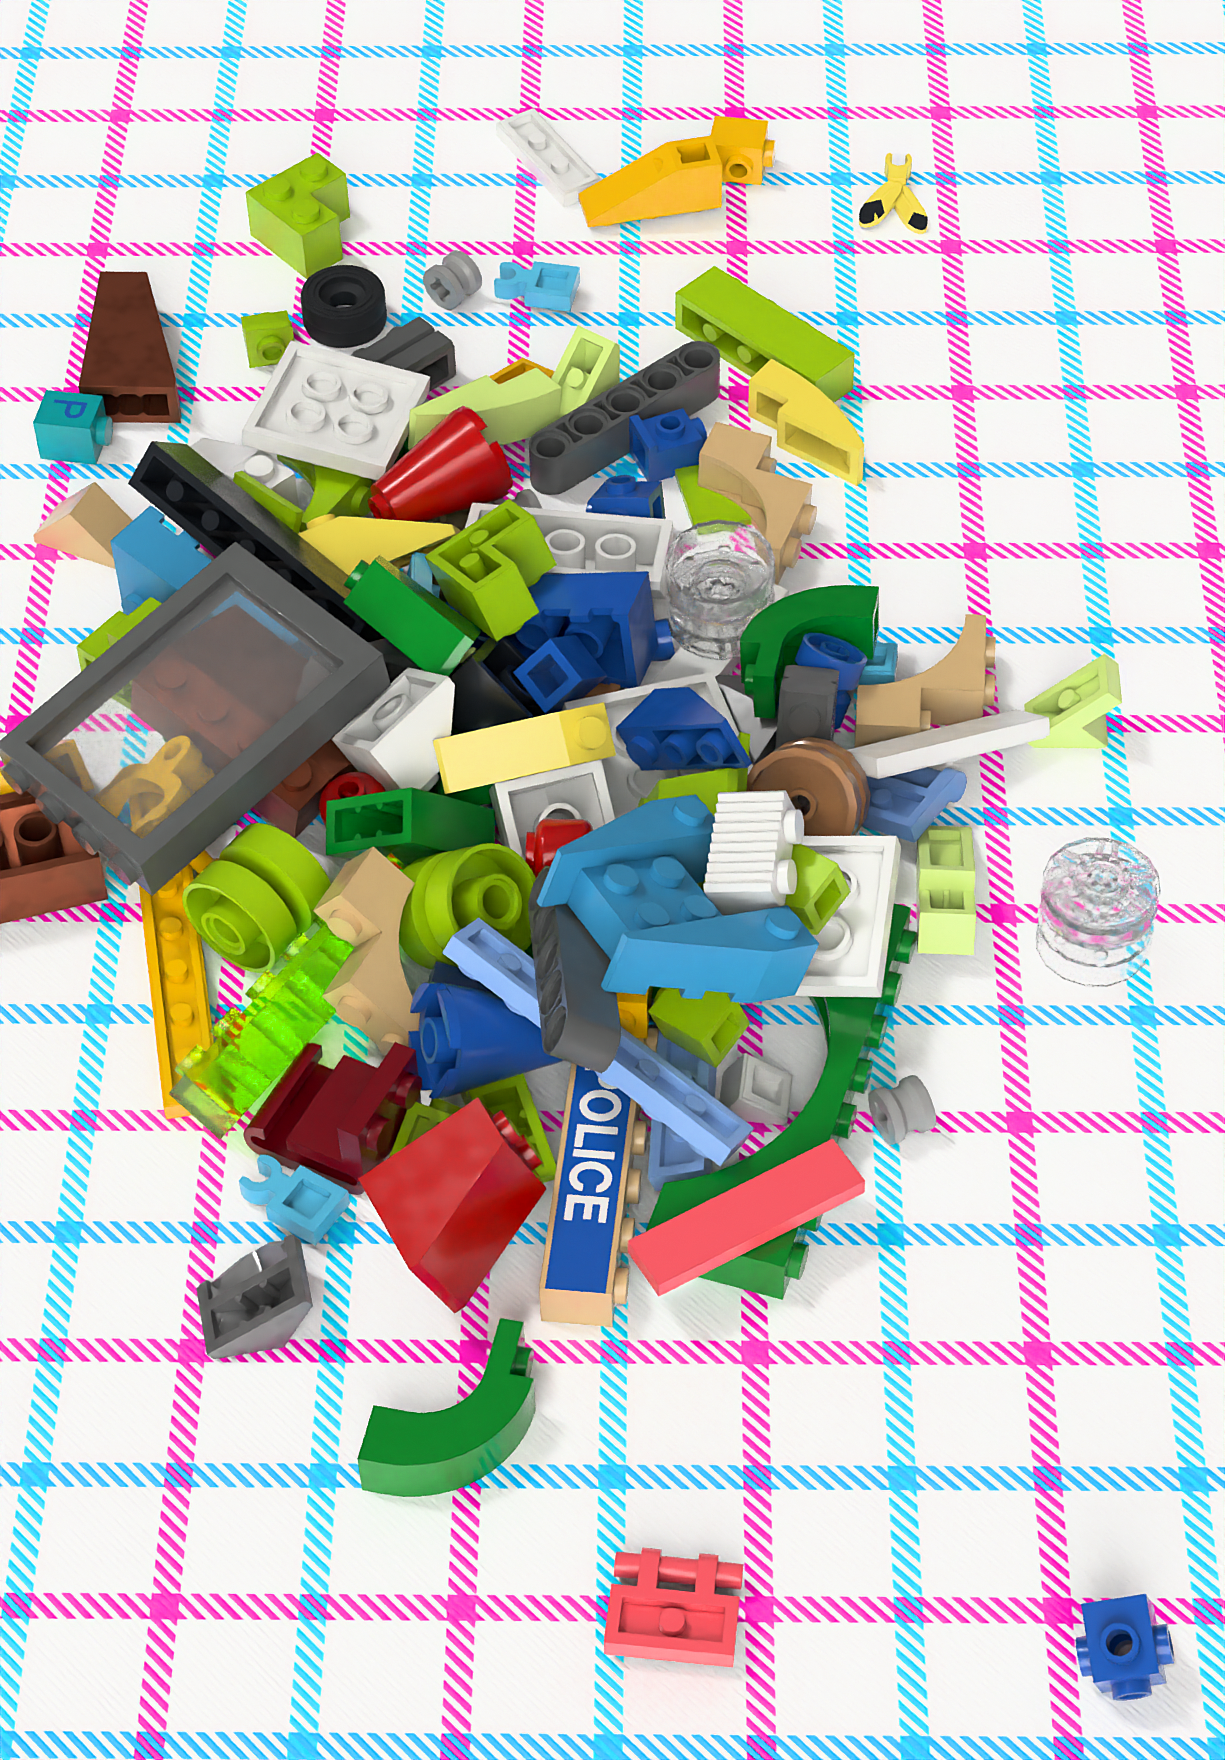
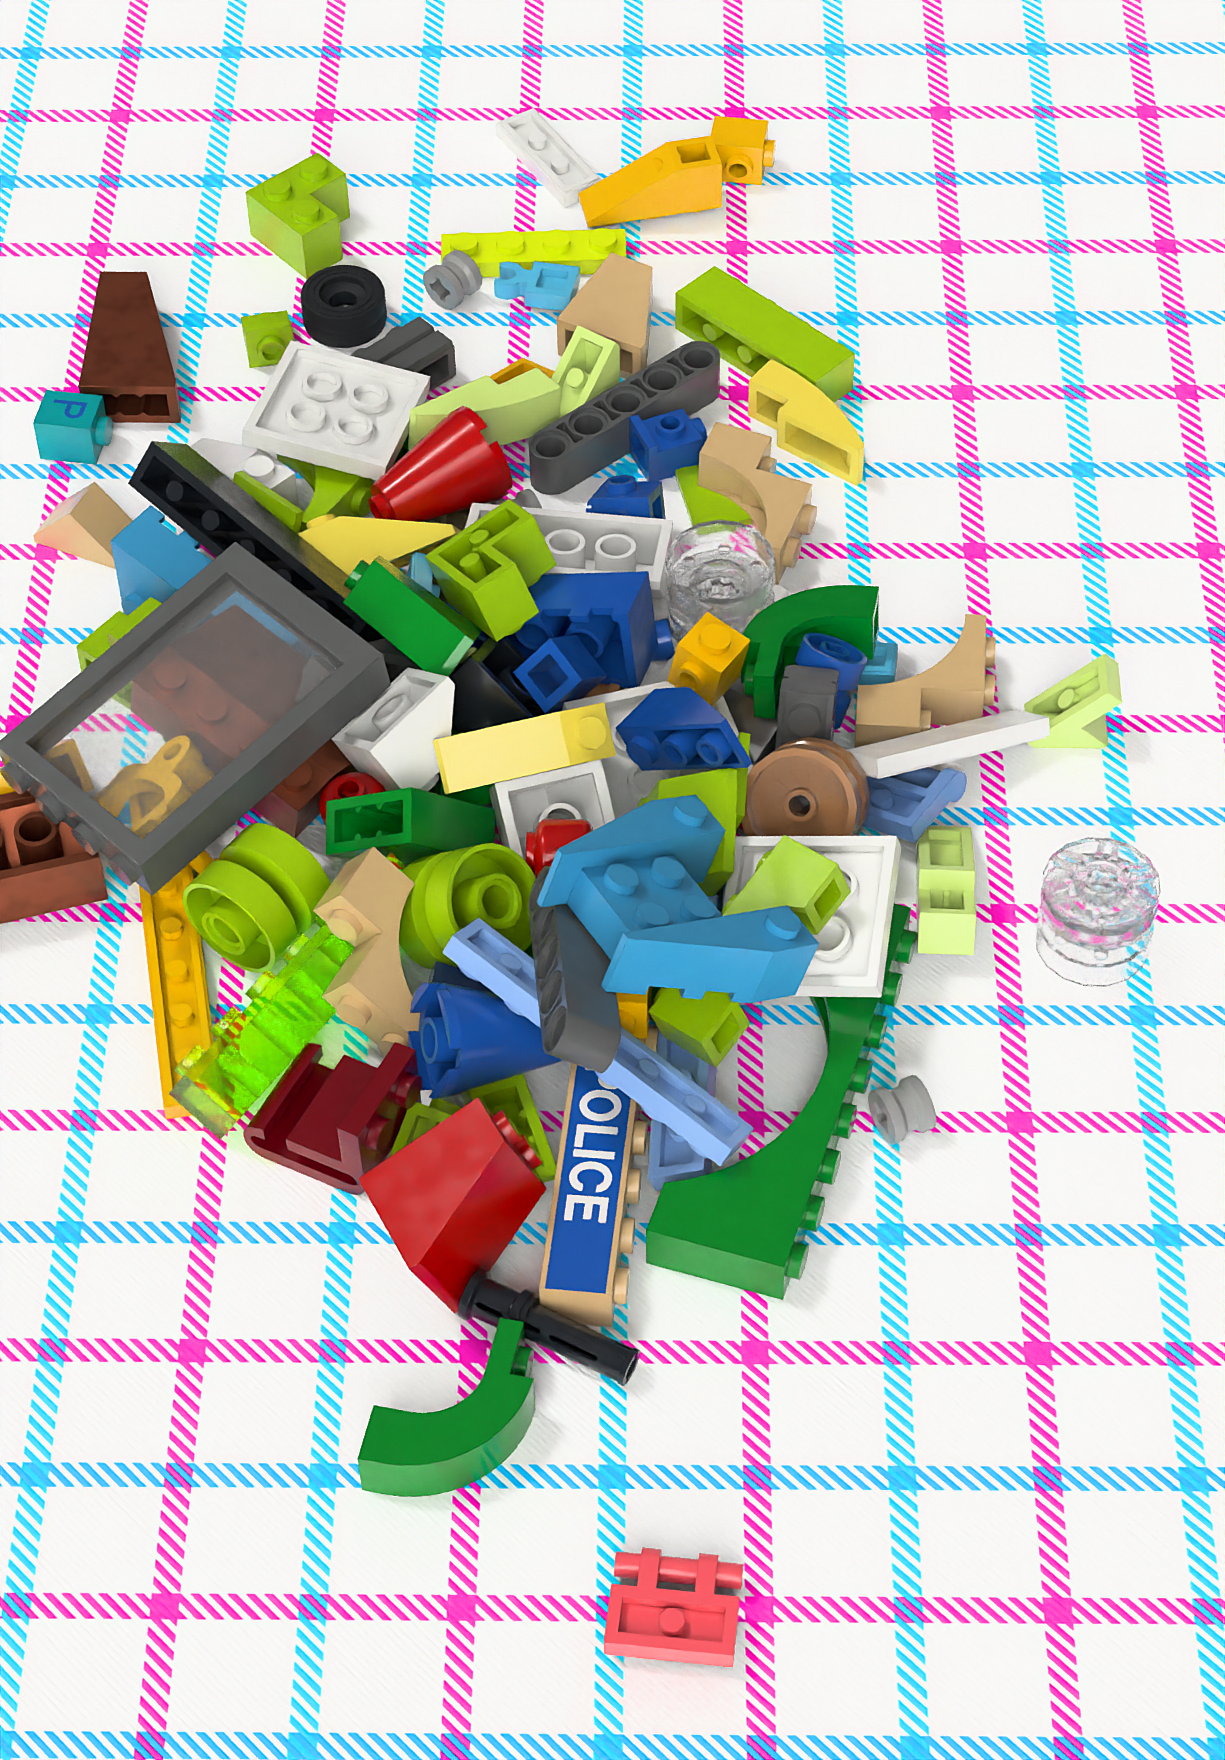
flat silver slope [196,1235,313,1359] -> none
medium azure plate [239,1155,350,1246] -> none
coral tile [627,1139,865,1297] -> none
white brick [703,790,804,916] -> none
white slope [719,1053,793,1125] -> none
light yellow piece [858,152,928,234] -> none
blue brick [1075,1594,1175,1701] -> none
none -> neon yellow plate [441,228,627,277]
none -> black pin [457,1268,641,1386]
none -> tan slope [556,252,653,379]
none -> yellow brick [667,612,751,707]

